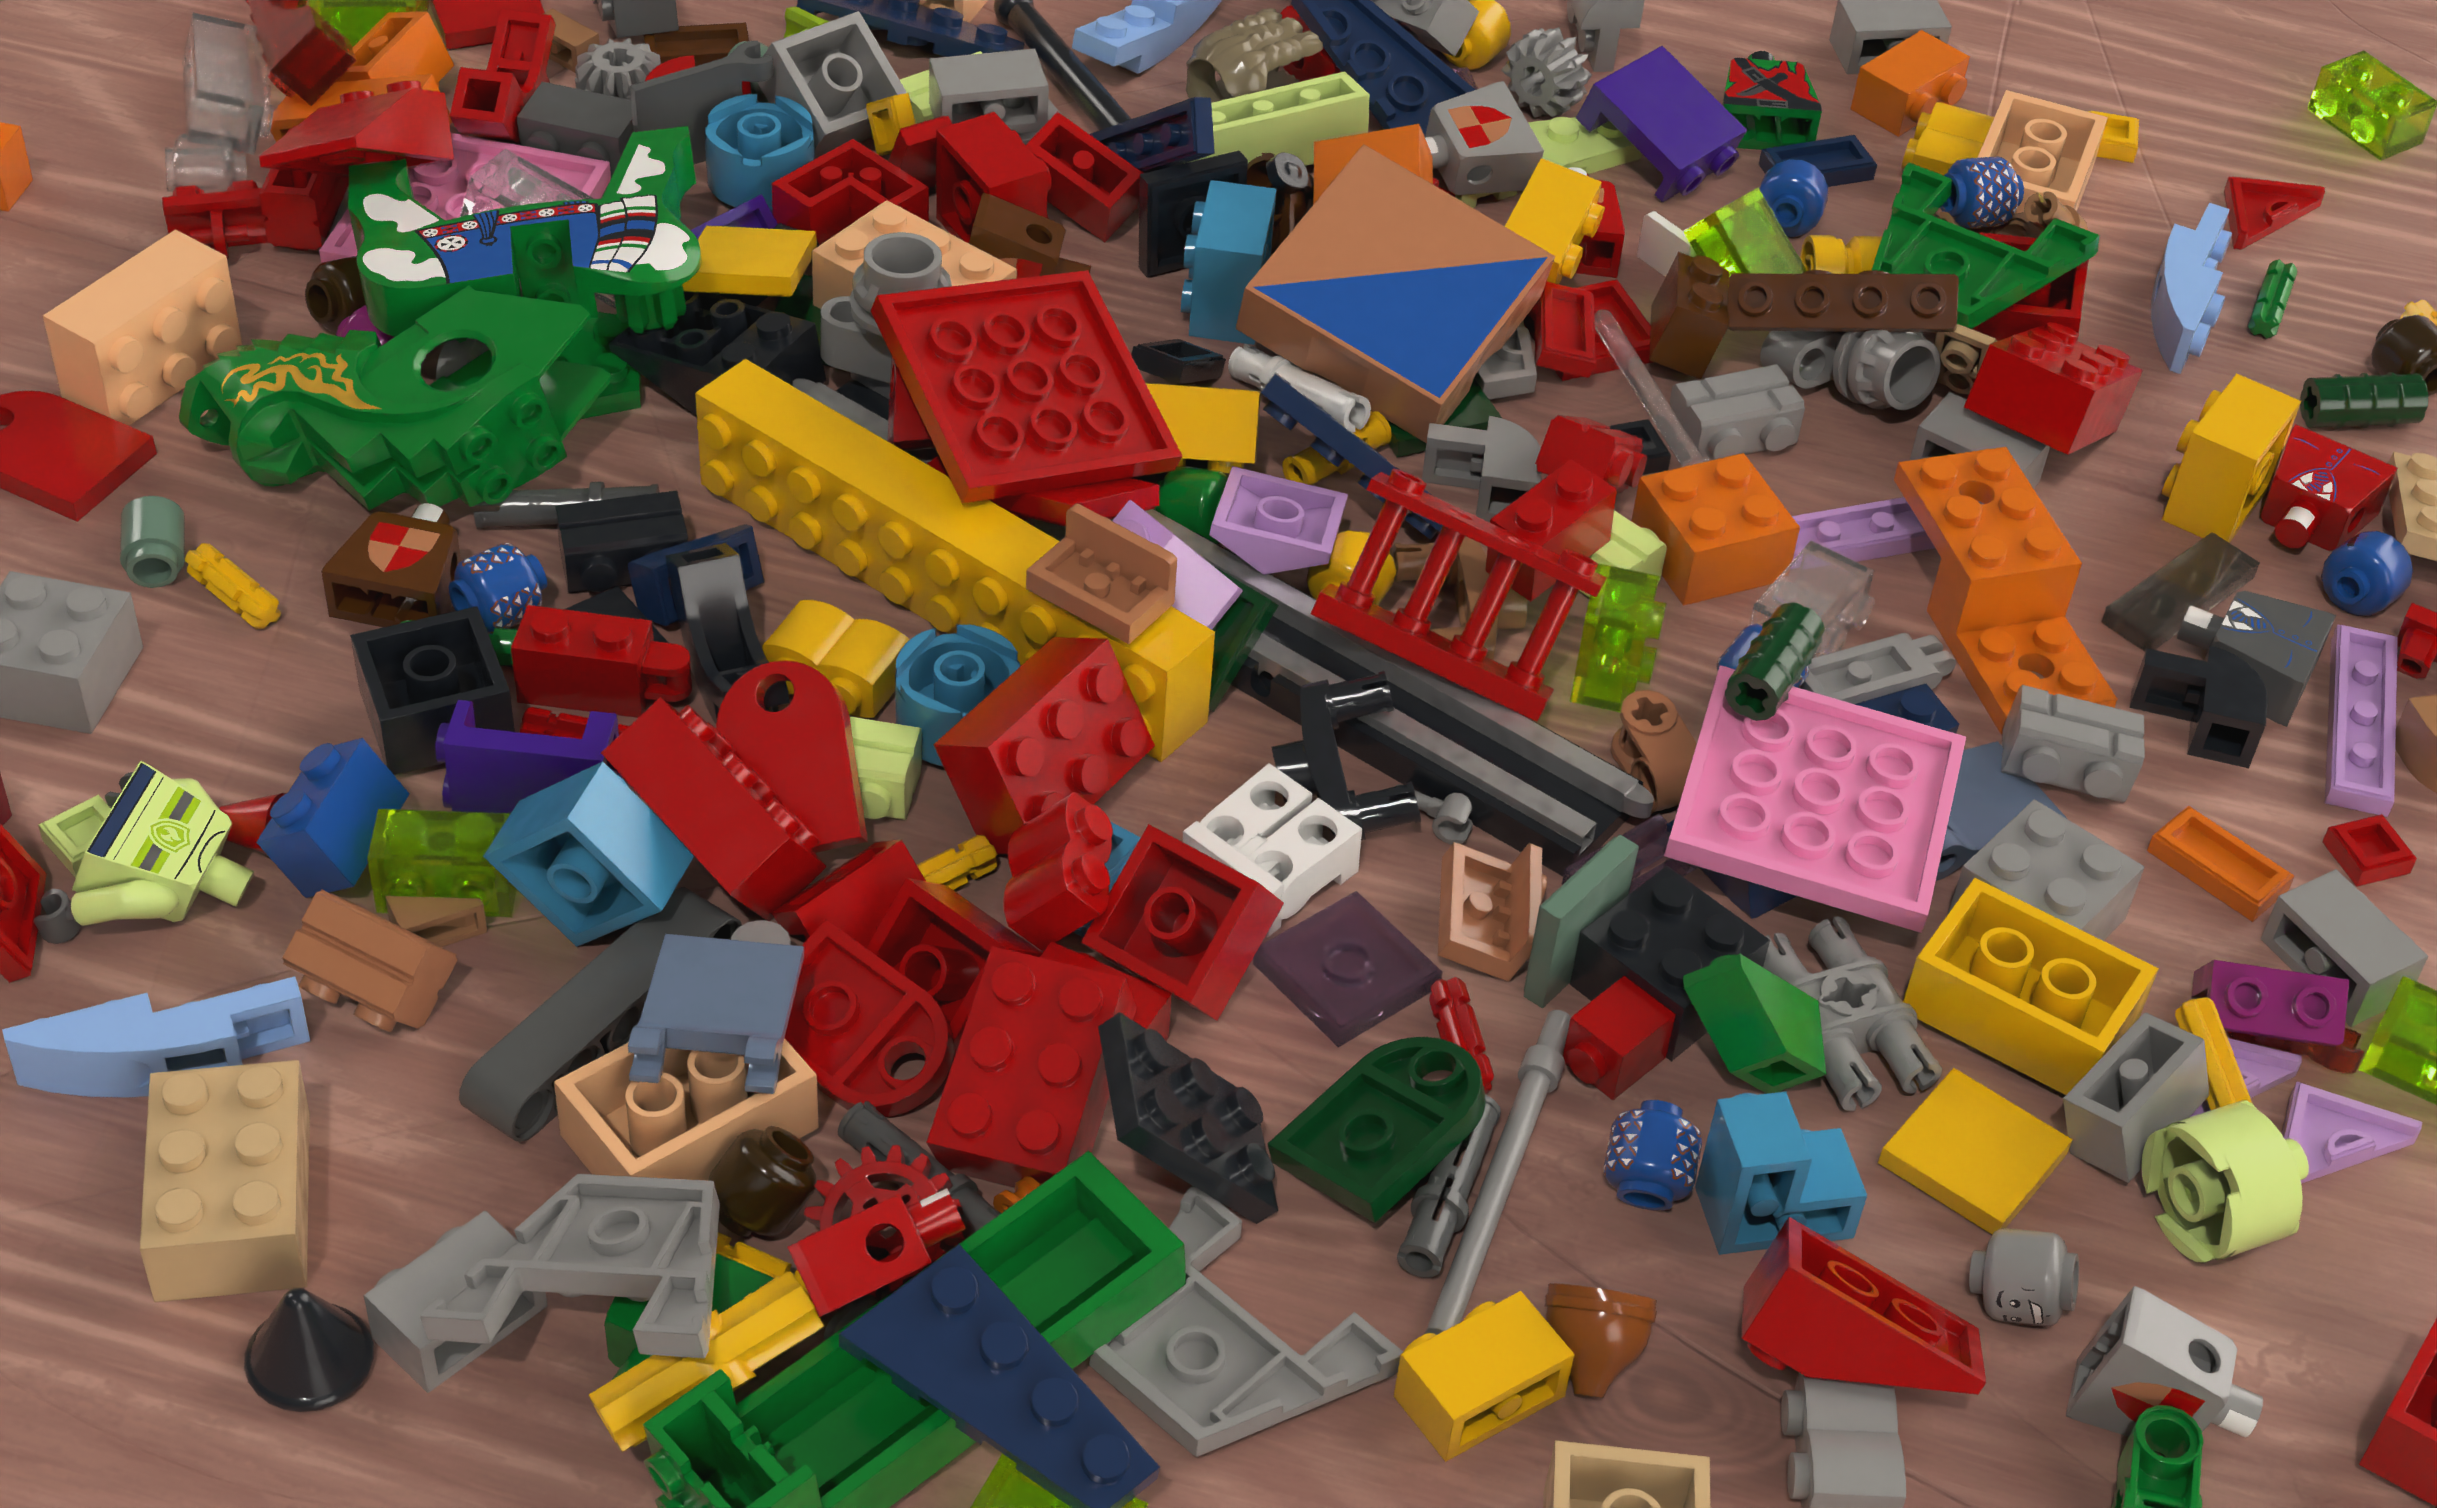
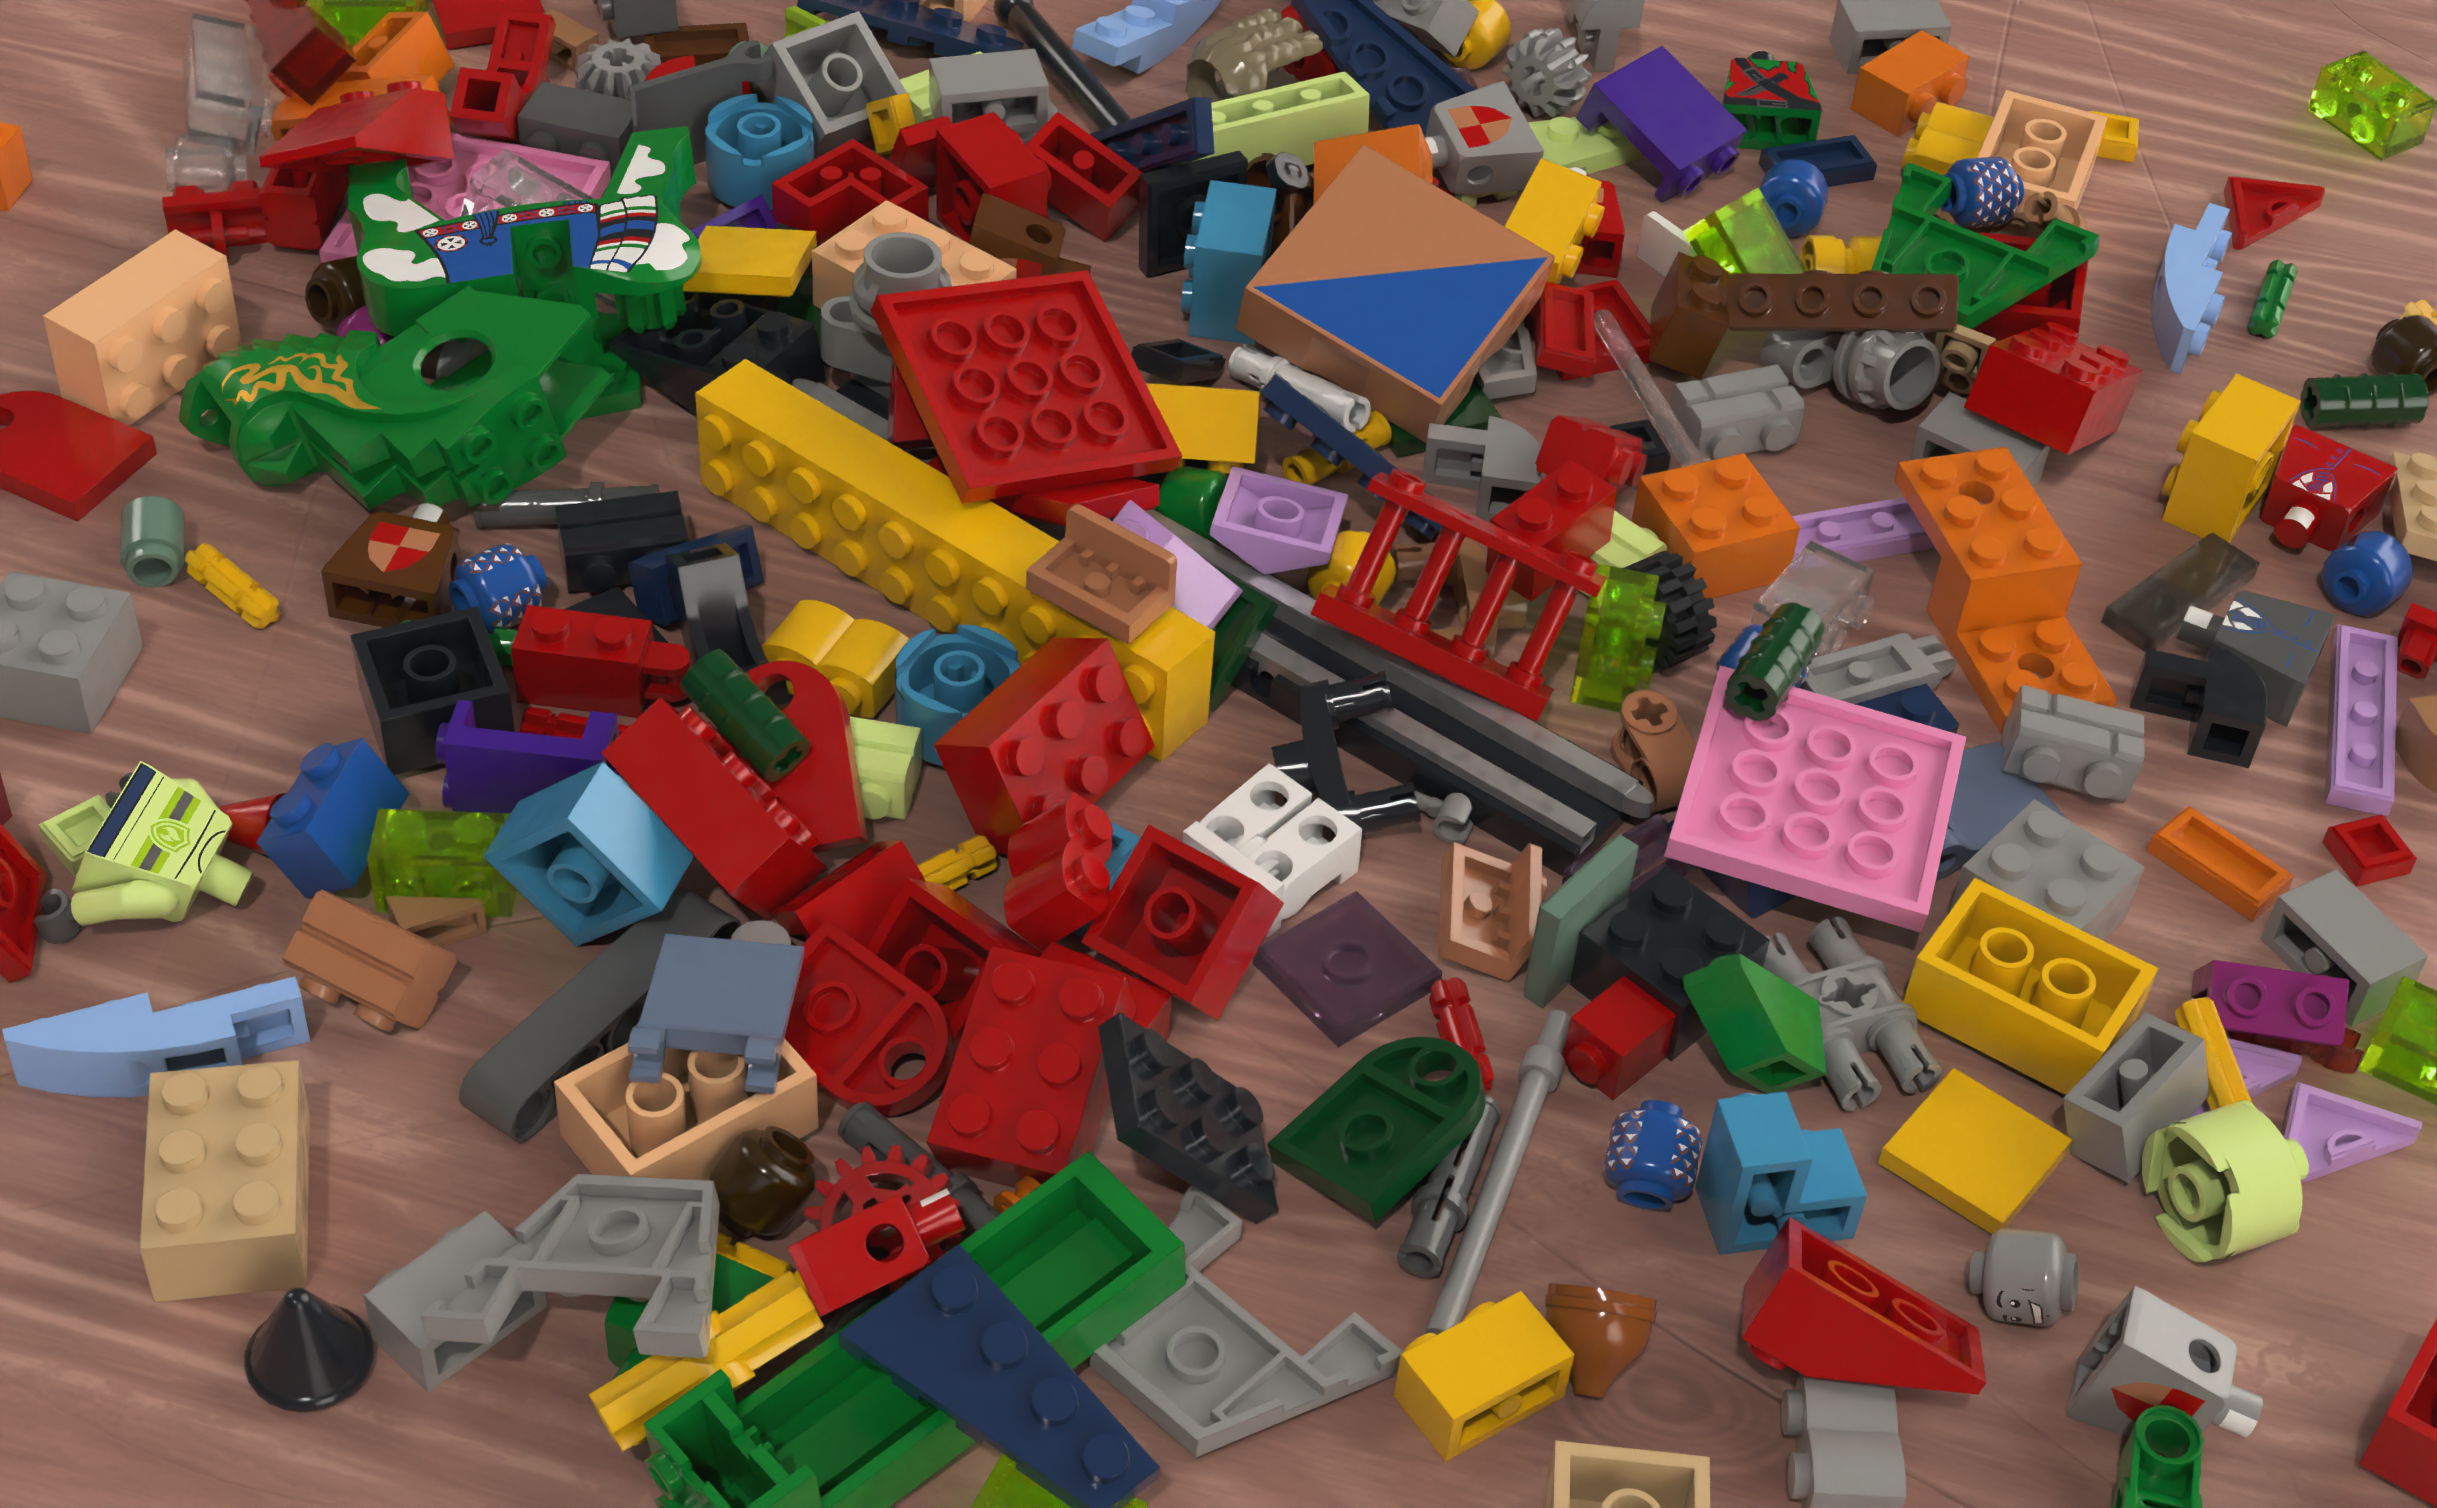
none -> dark green axle [680,649,811,782]
none -> black tyre [1608,551,1717,671]

